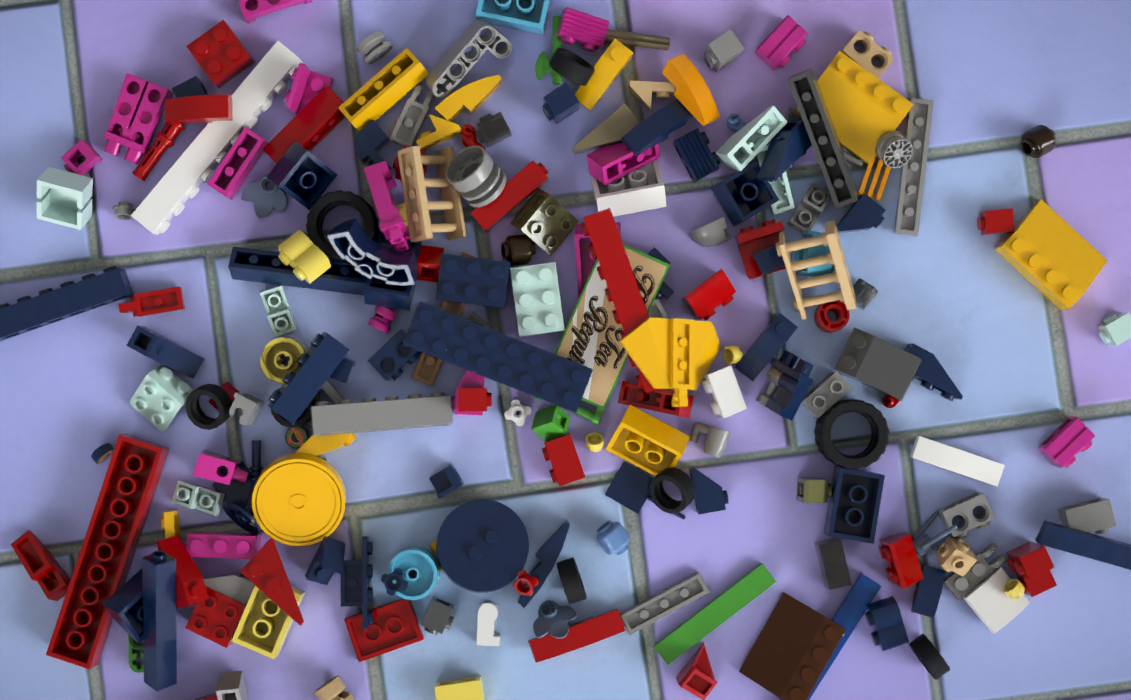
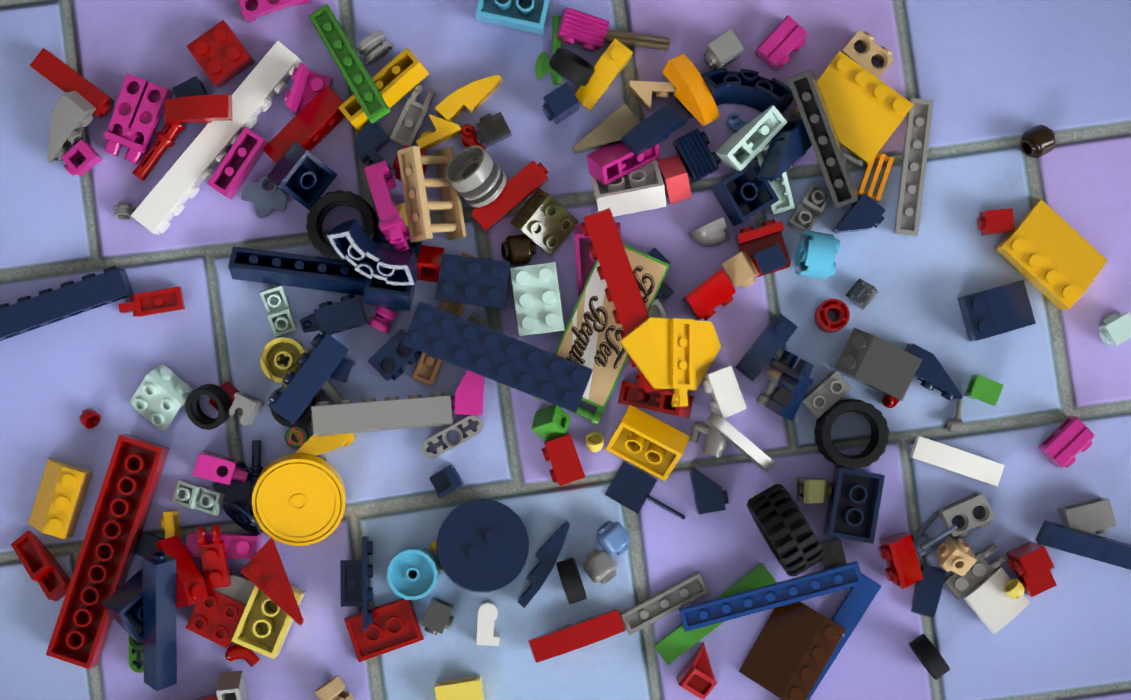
light aqua piece [37,167,93,230] -> none
dark blue tile [91,443,114,464] -> none
dark blue slope [126,325,204,379] -> none
light yellow brick [278,230,331,284] -> none
dark blue slope [305,536,346,585] -> none
dark blue plate [381,568,408,595] -> none
light grey beam [426,18,512,98] -> none
red brick [458,388,492,412] -> none
white plate [504,400,531,426] -> none
red plate [513,570,539,596] -> none
sand blue plate [533,600,577,639] -> none
black tyre [649,467,695,514] -> none
light yellow hinge [723,345,743,364] -> none
tan fence [776,220,856,320] -> none
dark blue brick [865,596,909,651] -> none
light grey wheel [876,131,913,168] -> none
none -> yellow slope [28,458,93,539]
none -> red brick [30,48,115,119]
none -> light grey slope [47,91,96,163]
none -> red hinge [79,409,101,429]
none -> dark blue tile [134,531,163,557]
none -> red hinge [197,525,231,589]
none -> red arm [225,645,260,667]
none -> dark blue hinge [300,294,368,335]
none -> bright green tile [308,4,391,123]
none -> light grey beam [422,415,483,458]
none -> light grey head [584,549,617,585]
none -> coral slope [657,154,692,204]
none -> blue tile [679,561,864,632]
none -> dark blue brick [701,68,794,114]
none -> beam [705,412,774,472]
none -> tan brick [721,251,760,288]
none -> black tyre [747,484,824,576]
none -> light grey hand [947,400,963,432]
none -> dark blue slope [957,280,1036,341]
none -> bright green panel [964,375,1004,406]

